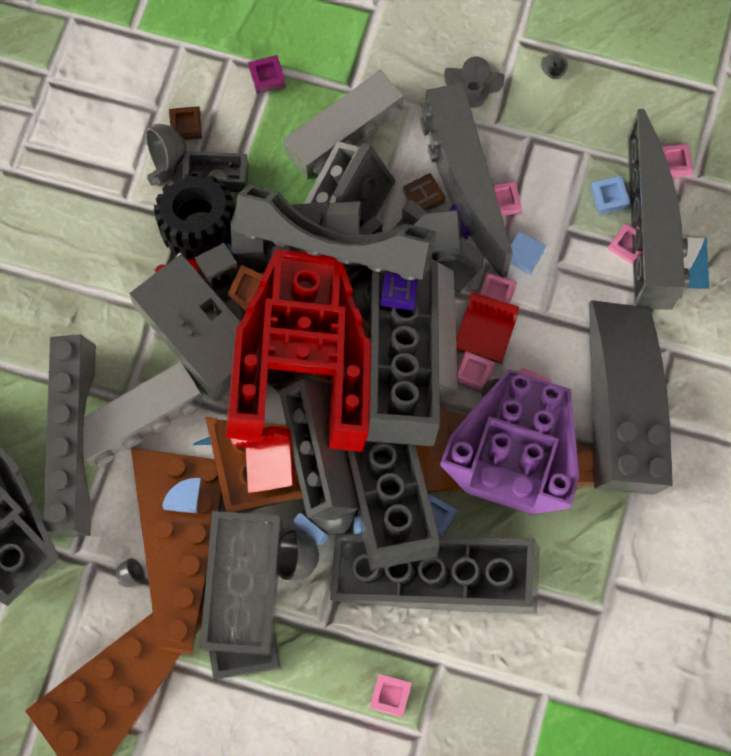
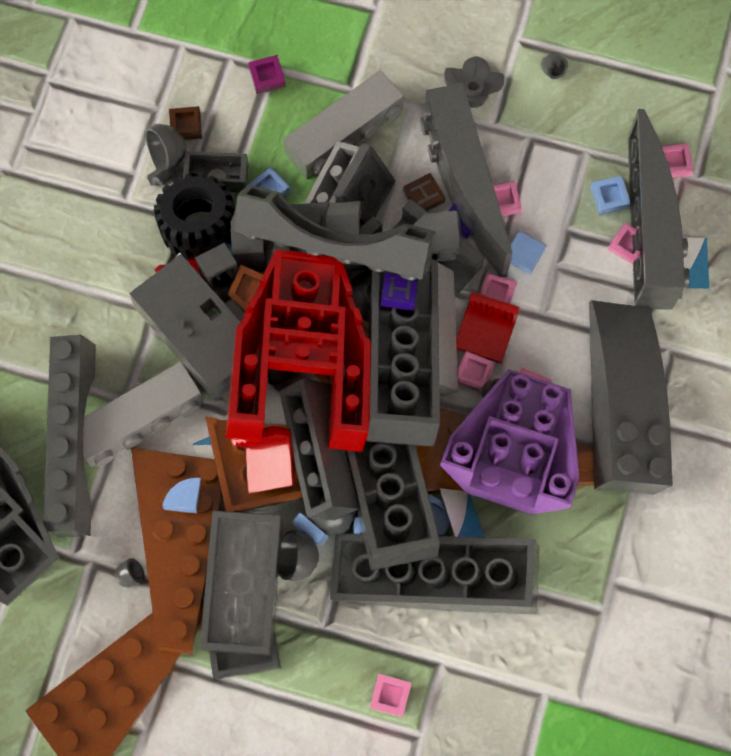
none -> light blue tile [249,167,291,198]
none -> sticker [440,488,485,538]

